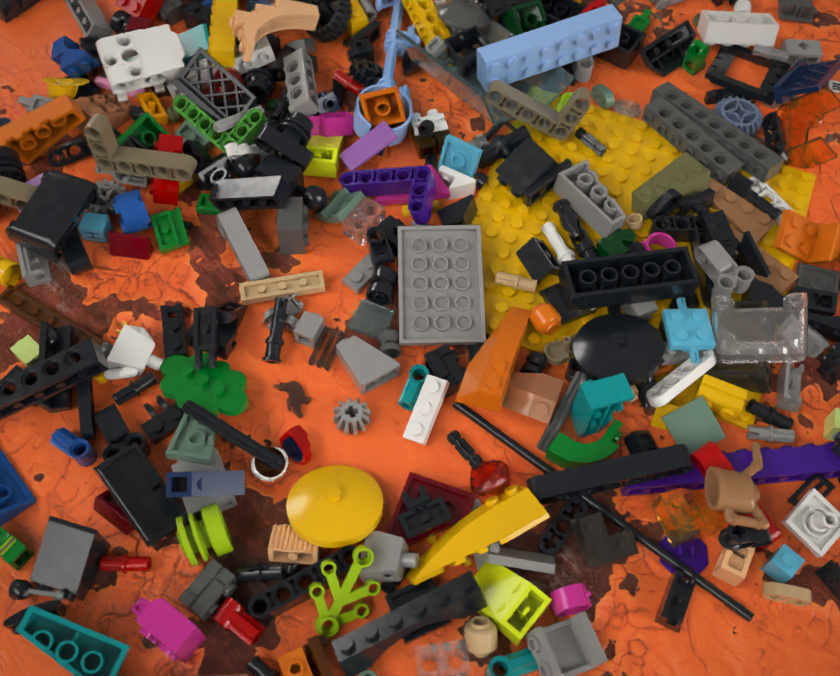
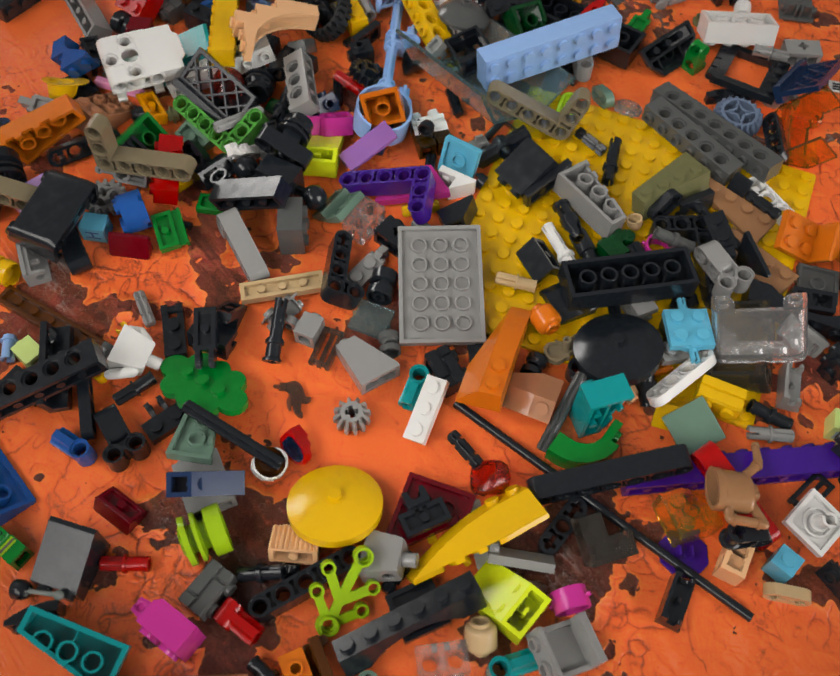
black container [93,442,189,548] -> none
black piece [366,226,394,268] -> none
black slope [624,430,658,455] -> none
none -> light blue pin [0,333,19,363]
none -> light grey axle [133,290,156,328]
none -> black beam [320,230,365,310]
none -> black axle [445,86,464,118]
none -> black pin [601,137,622,186]
none -> dark grey pin [652,226,696,254]

